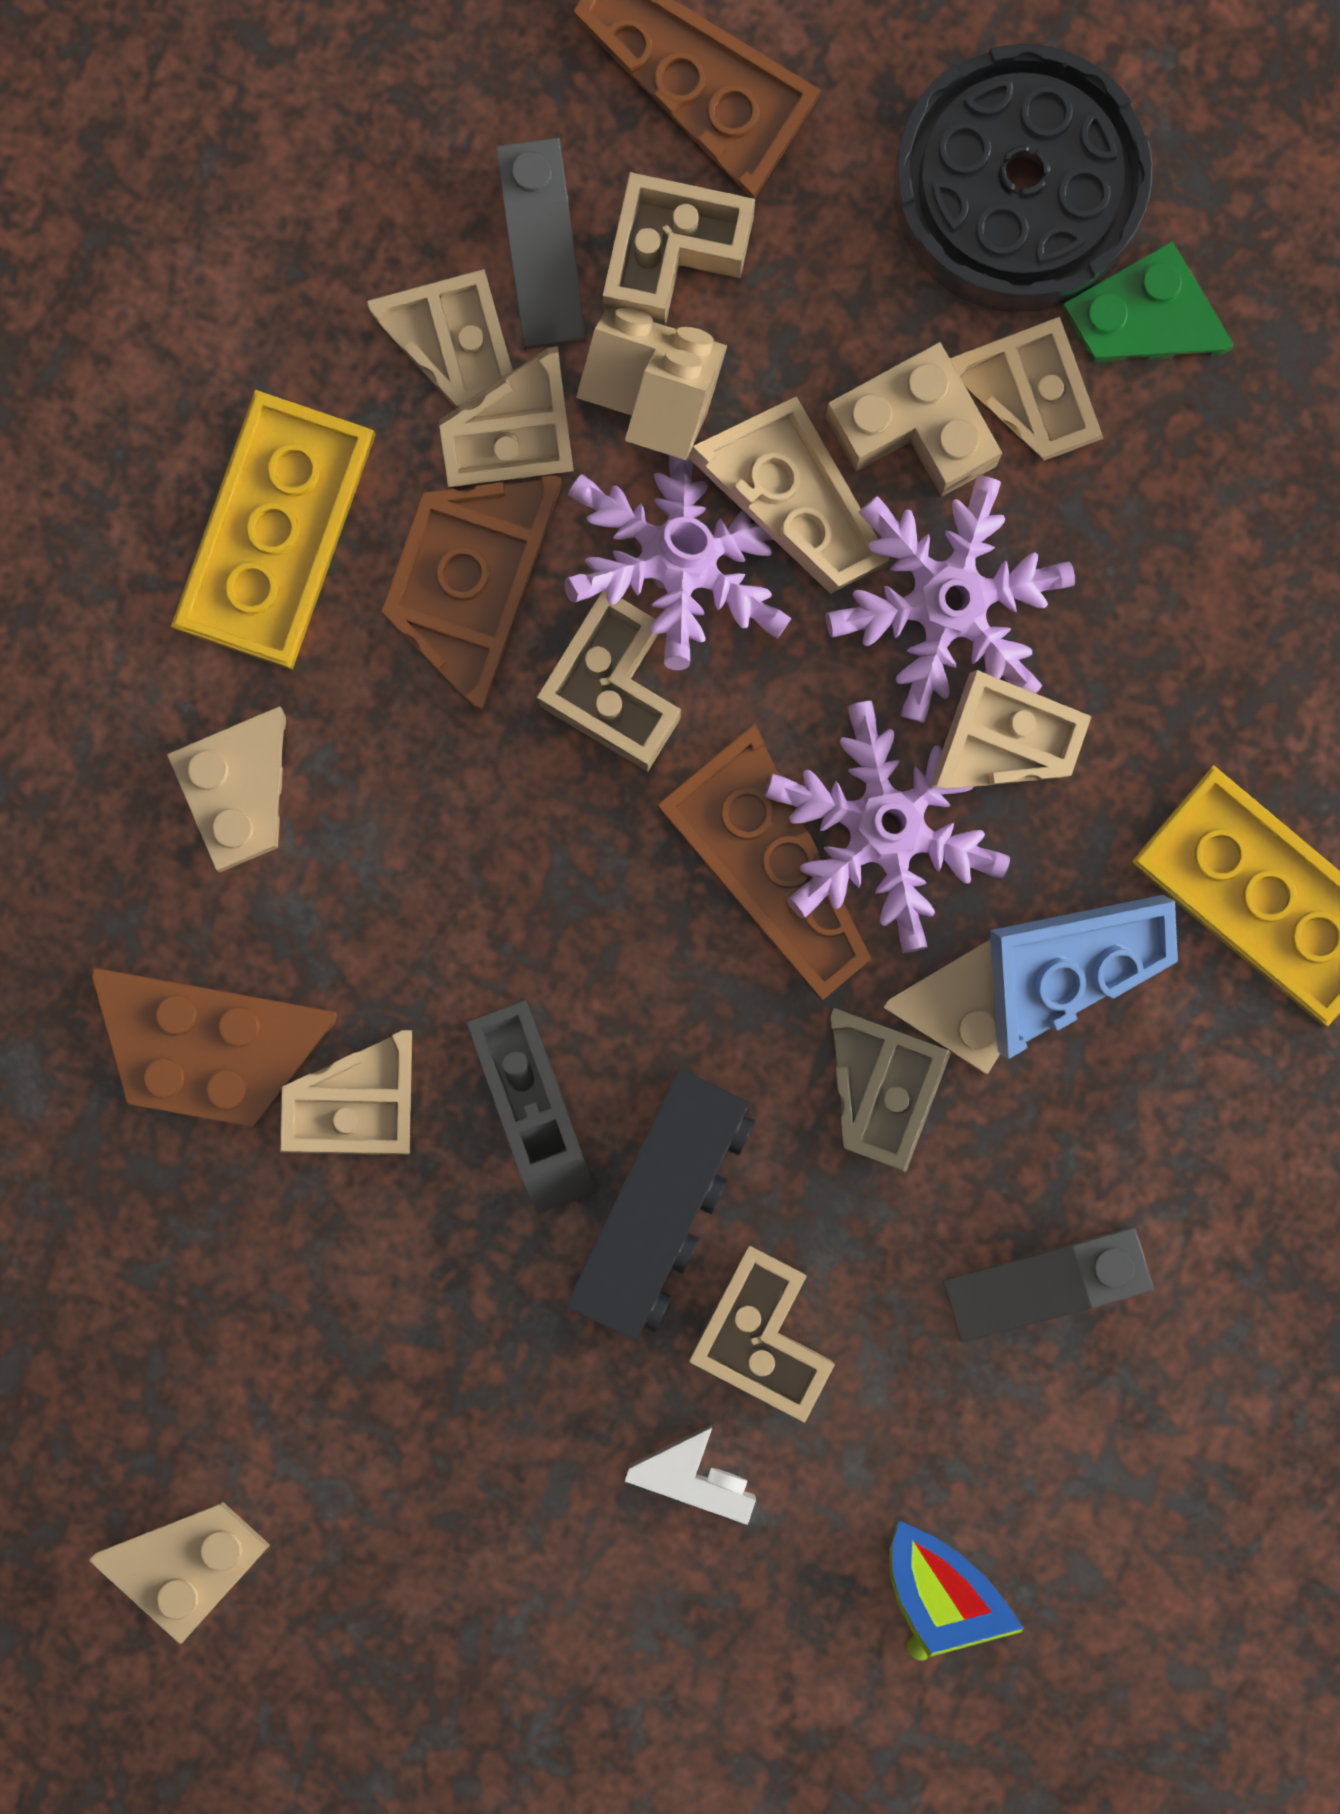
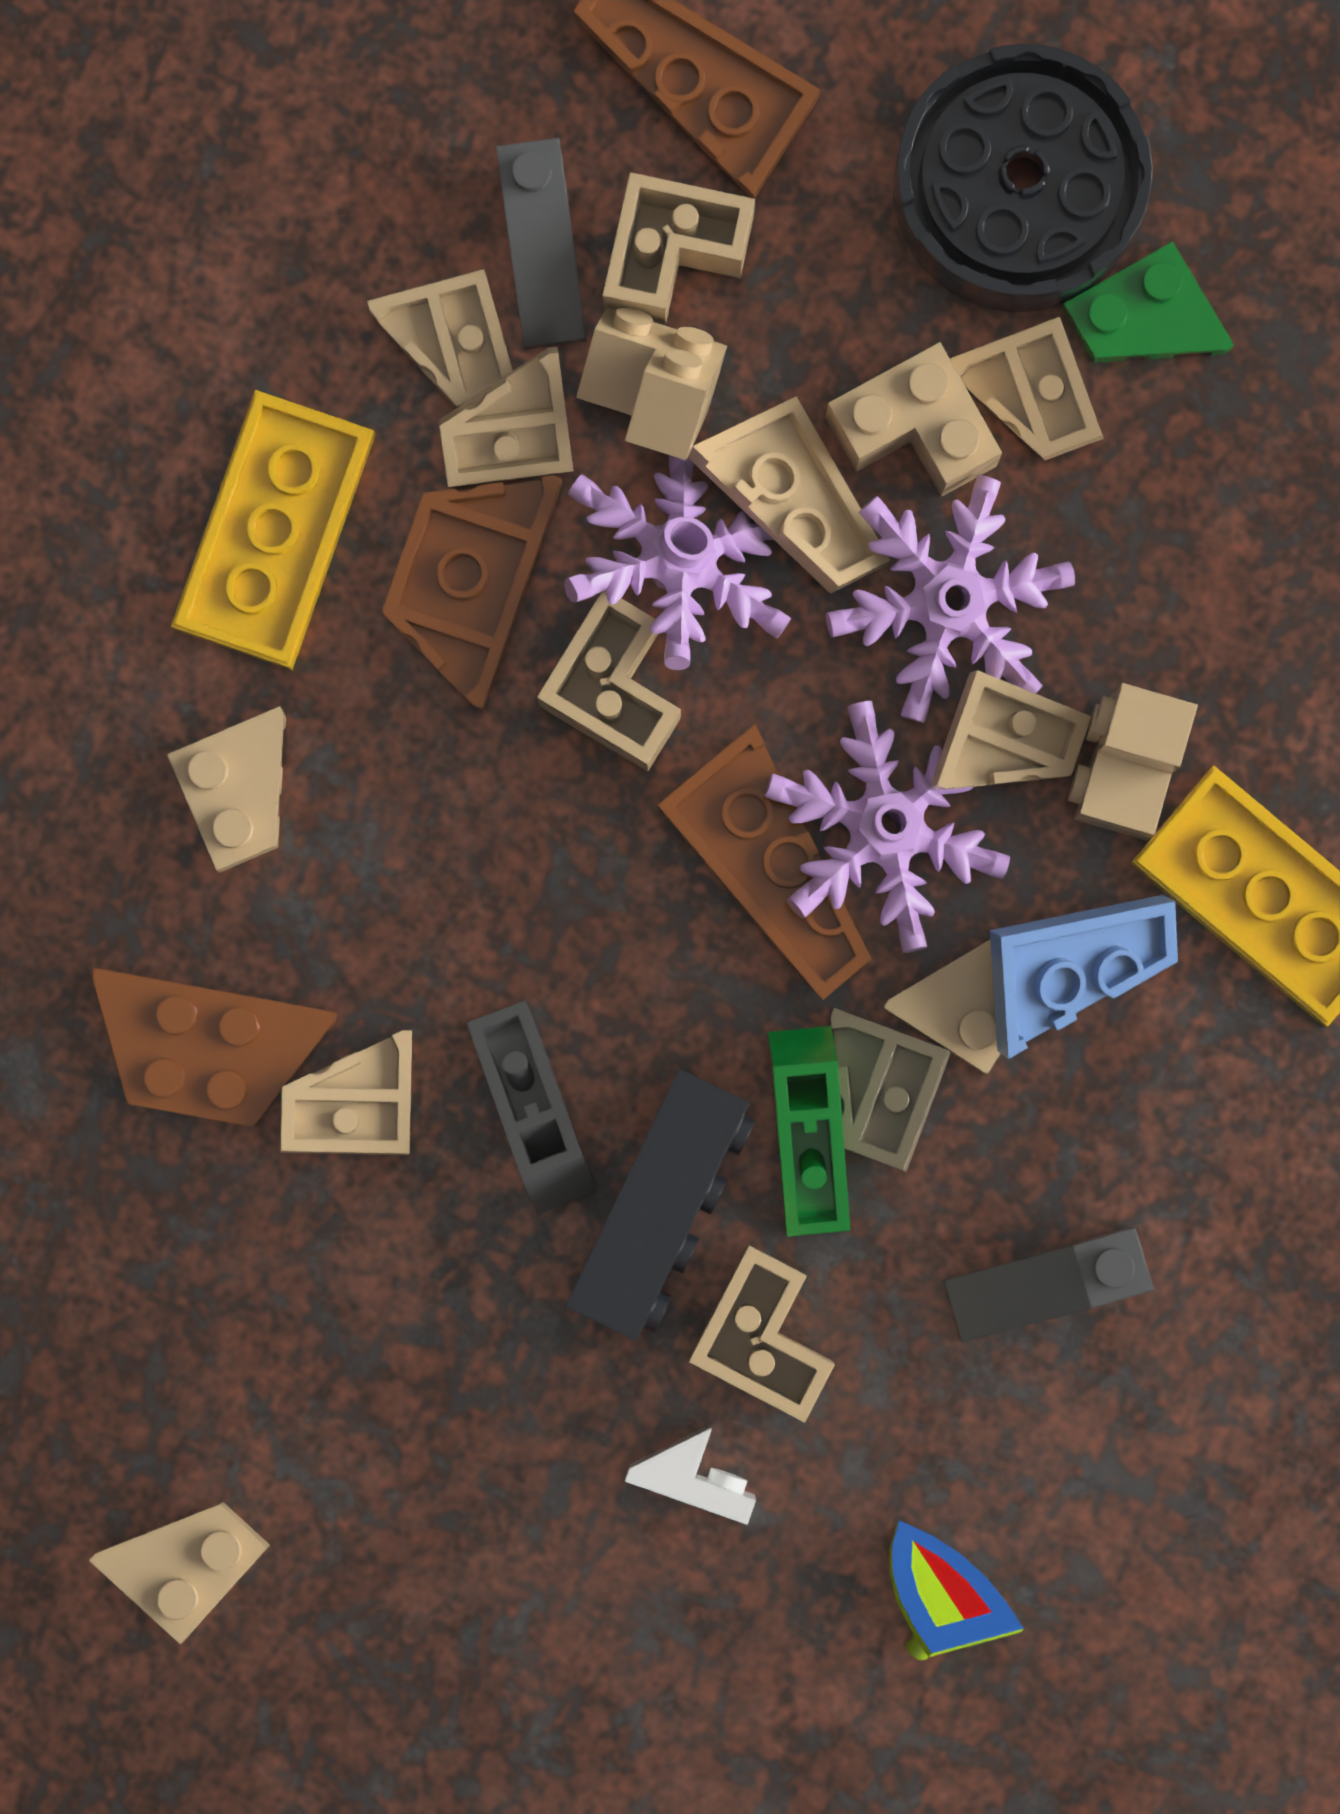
none -> green slope [768,1026,850,1237]
none -> tan brick [1068,683,1198,841]

